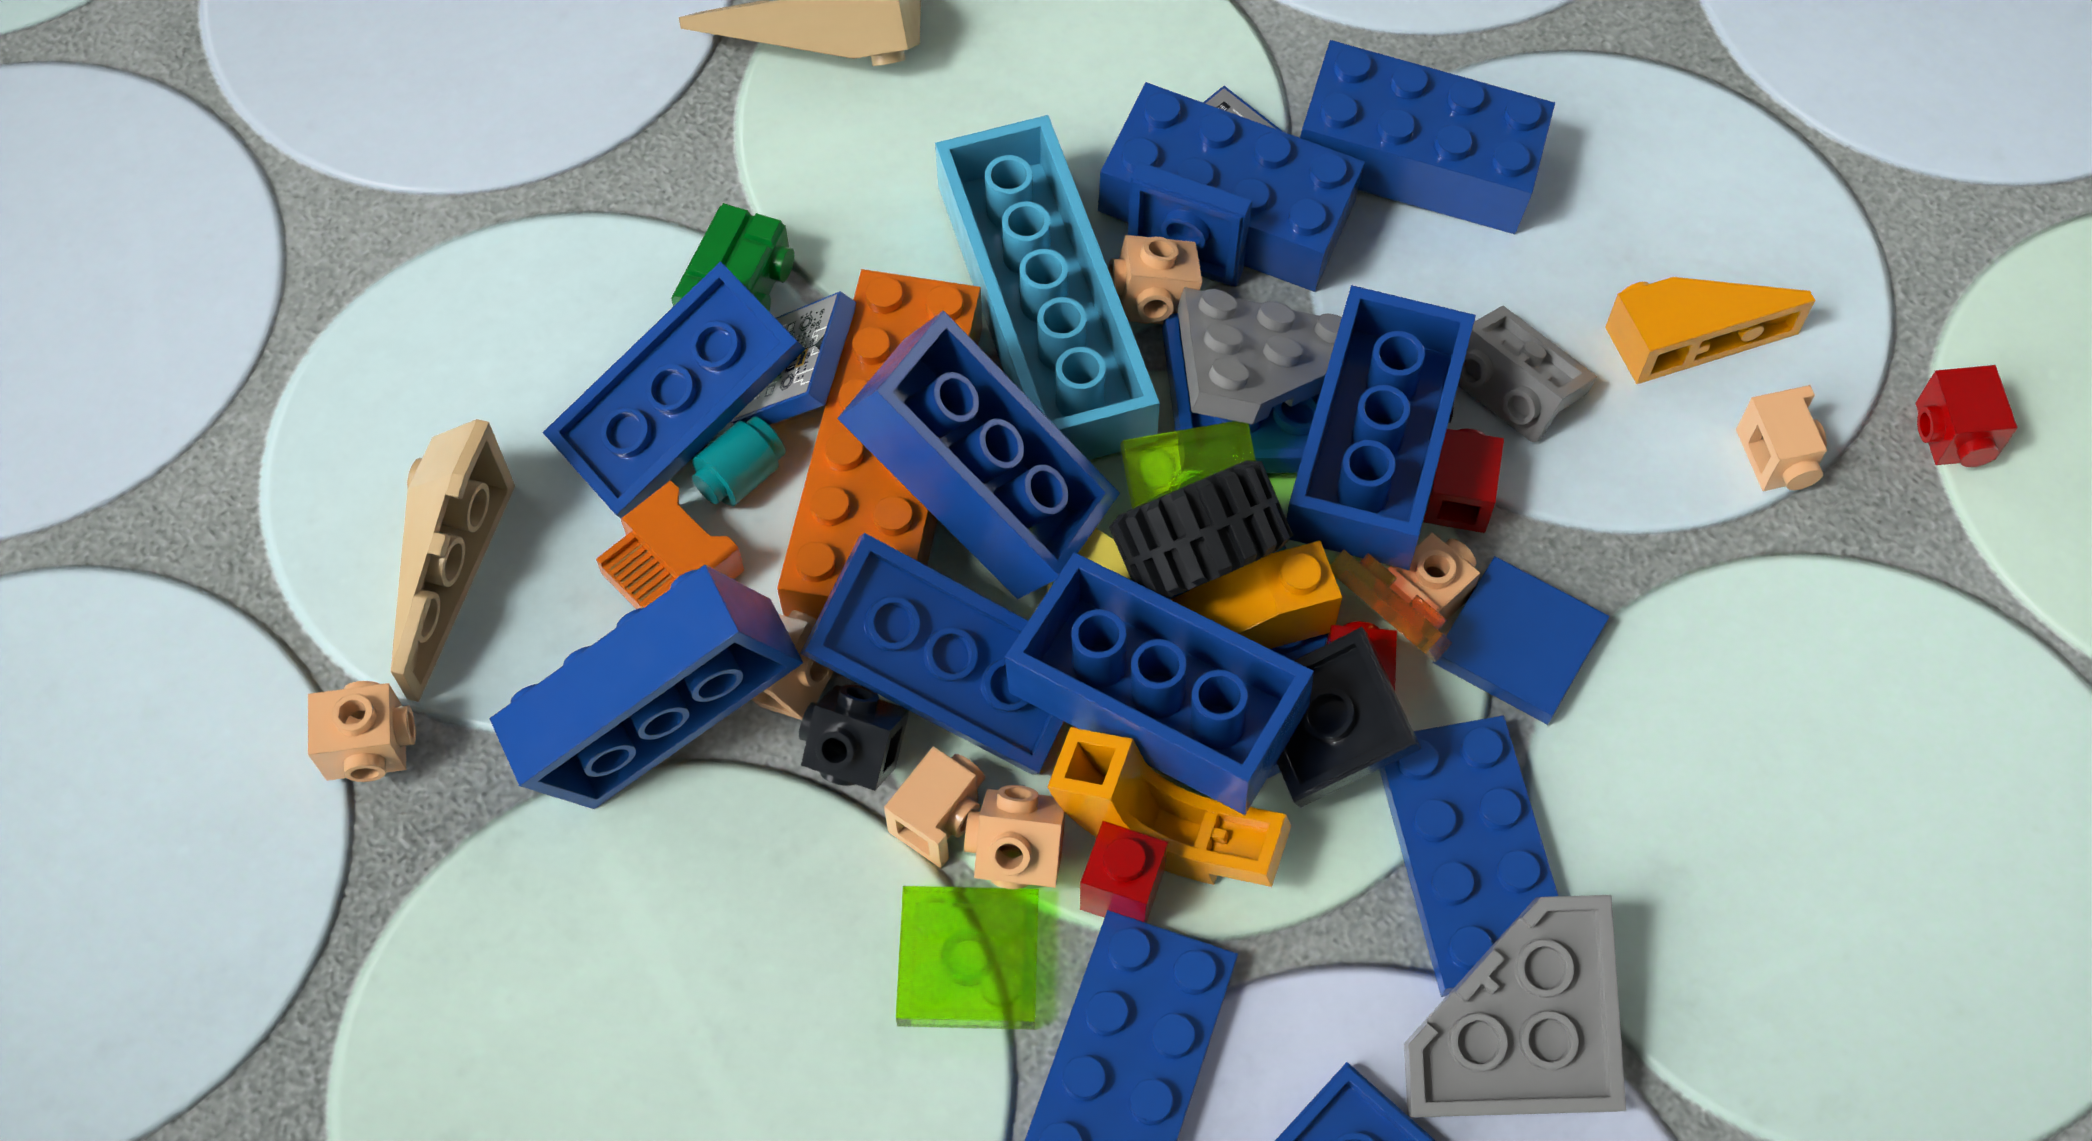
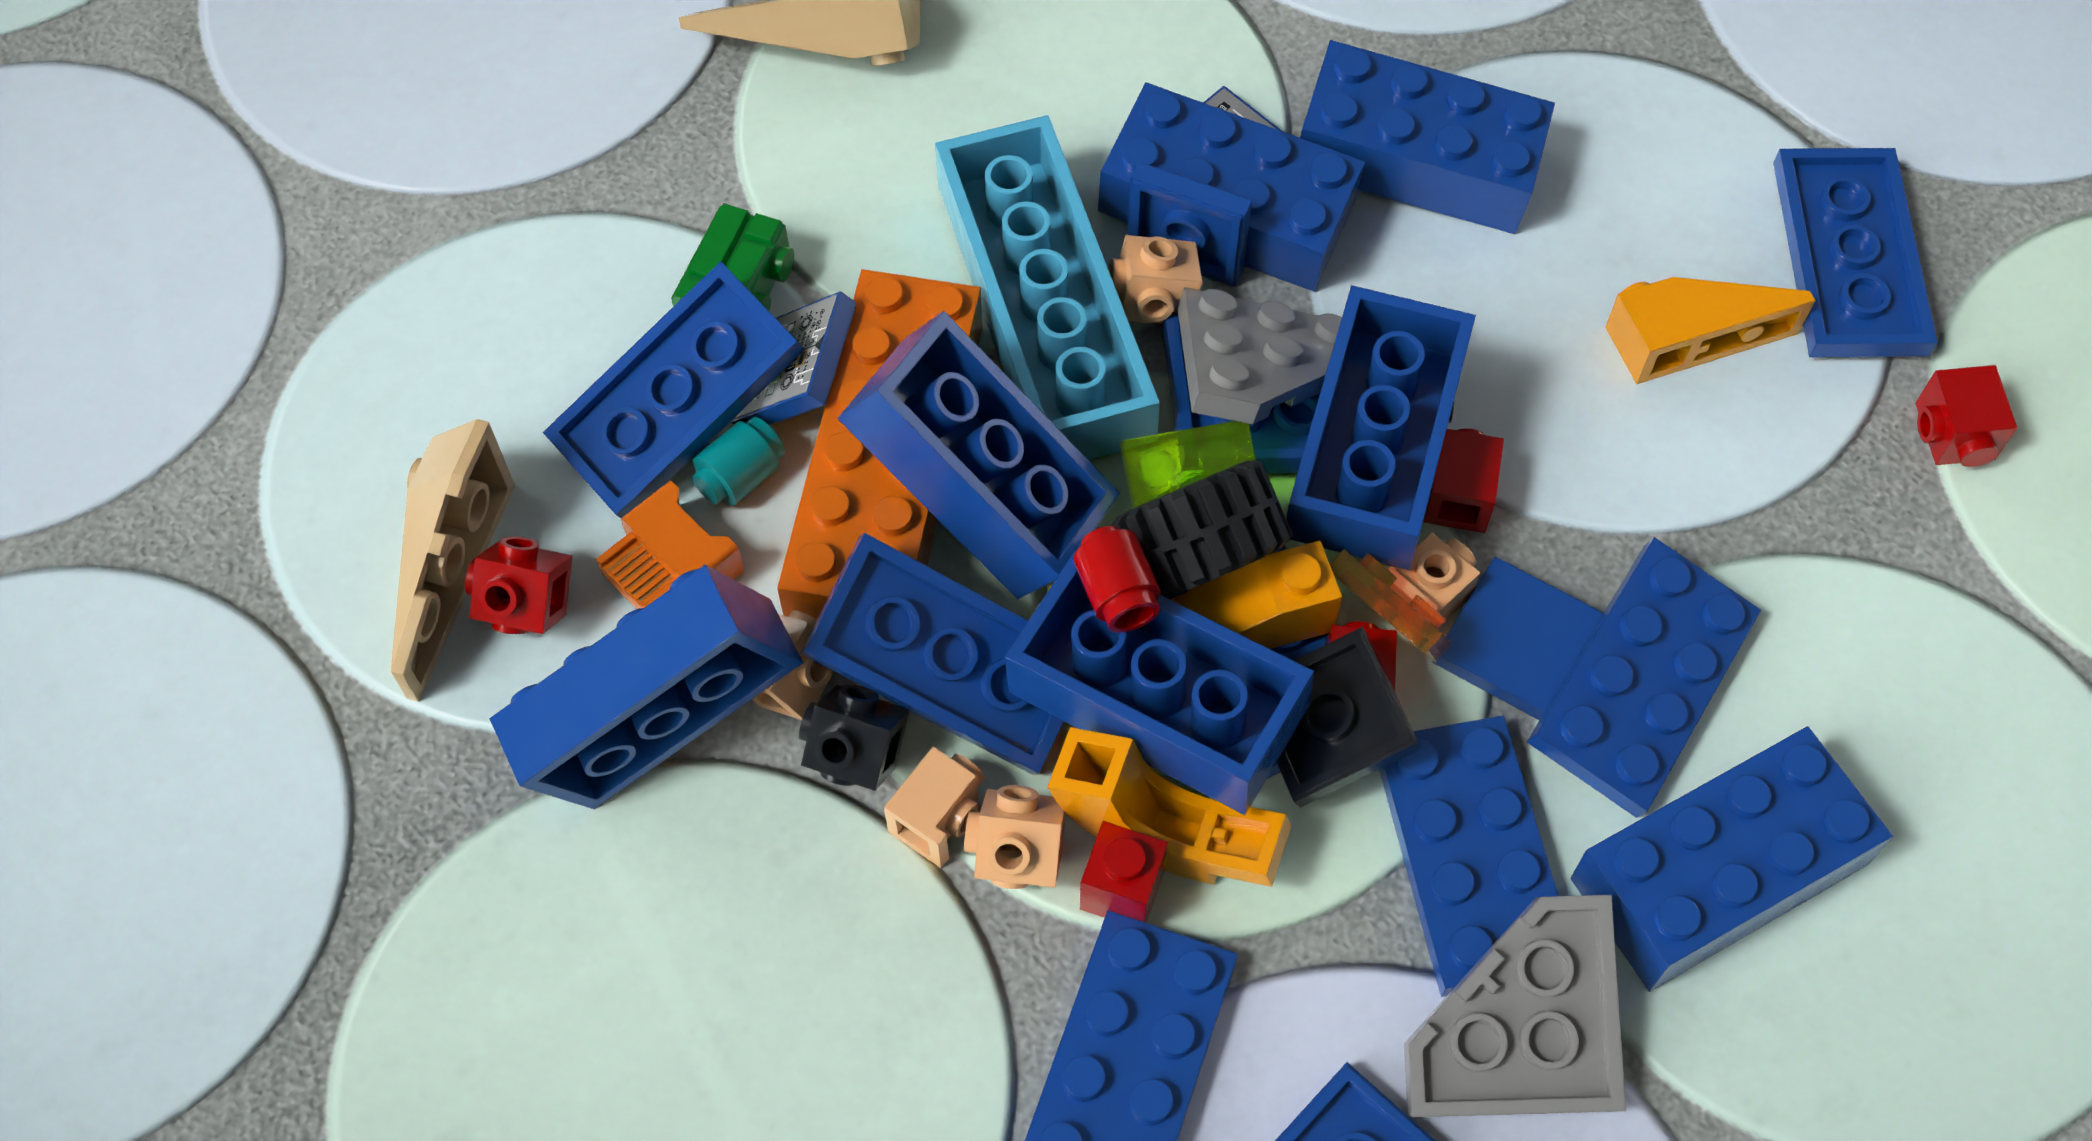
light nougat brick [308,681,416,782] -> none
clear neon green plate [895,886,1039,1030] -> none
light grey bracket [1458,306,1597,442] -> none
light nougat brick [1736,385,1827,491] -> none
none -> red brick [465,536,573,634]
none -> red brick [1073,526,1161,633]
none -> blue plate [1527,537,1761,818]
none -> blue brick [1570,726,1893,992]
none -> blue plate [1773,148,1938,357]

